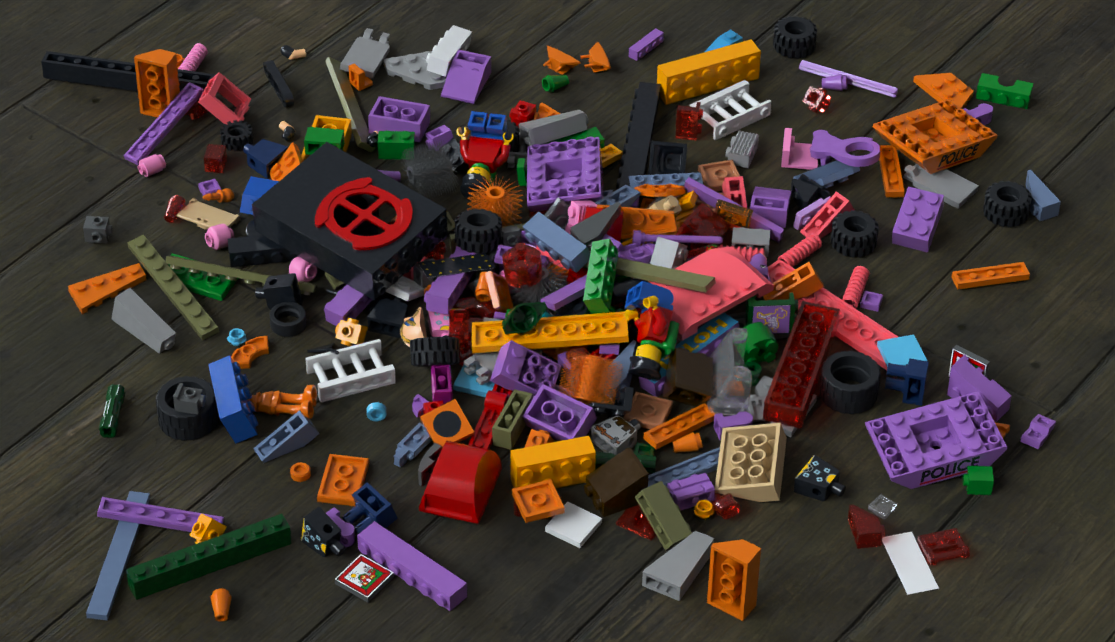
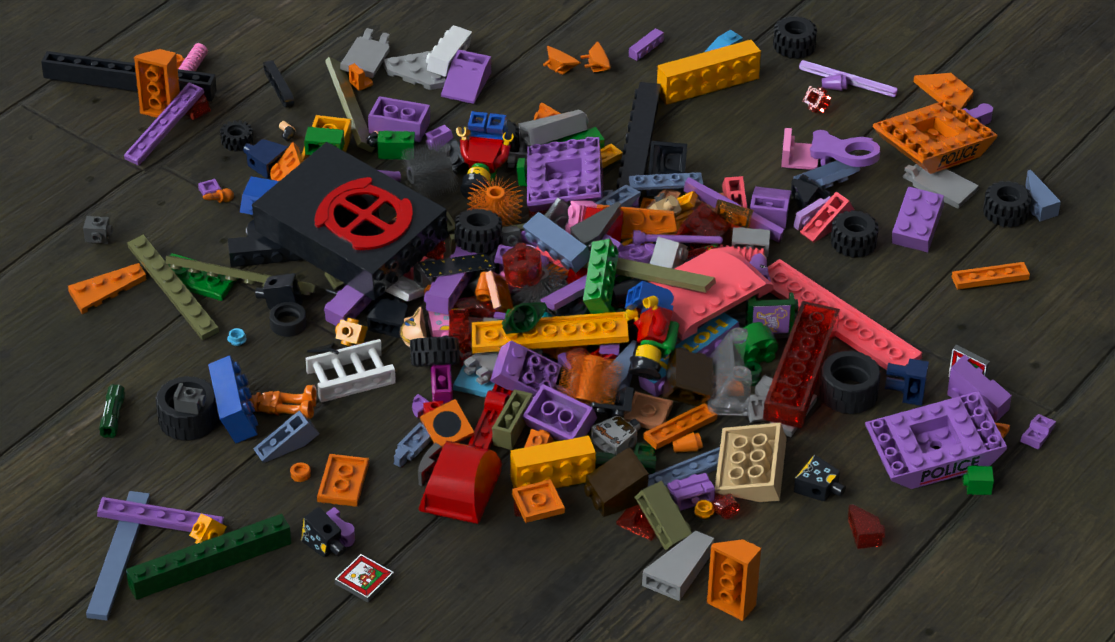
light grey slope [112,288,176,354] -> none
bright pink brick [137,154,166,177] -> none
clear red cone [164,195,186,223] -> none
tan door [177,198,241,229] -> none
coral window [198,72,251,125] -> none
clear red brick [204,144,227,173] -> none
bright pink head [205,223,234,250] -> none
orange cone [210,588,232,622] -> none
orange tile [231,336,269,369] -> none
arm [280,45,306,60] -> none
bright pink head [289,257,317,282] -> none
dark blue brick [341,482,398,534] -> none
medium lavender brick [357,521,467,611] -> none
medium azure tile [367,402,387,421] -> none
red brick [509,100,536,128] -> none
green cone [542,75,569,92] -> none
white tile [545,502,602,548] -> none
orange tile [634,184,685,197] -> none
clear red bracket [675,102,703,141] -> none
white fence [689,80,772,140] -> none
nougat plate [698,160,740,191] -> none
medium lavender leg [713,412,753,440] -> none
light grey brick [725,130,759,169] -> none
orange slope [763,262,824,300] -> none
coral piece [778,233,822,267] -> none
coral piece [842,266,870,309] -> none
medium lavender tile [860,291,883,312] -> none
clear tile [868,494,897,520] -> none
medium azure tile [877,335,927,367] -> none
orange plate [879,145,905,198] -> none
white sticker [881,532,939,595] -> none
clear red plate [917,528,970,565] -> none
green arch [976,73,1033,109] -> none

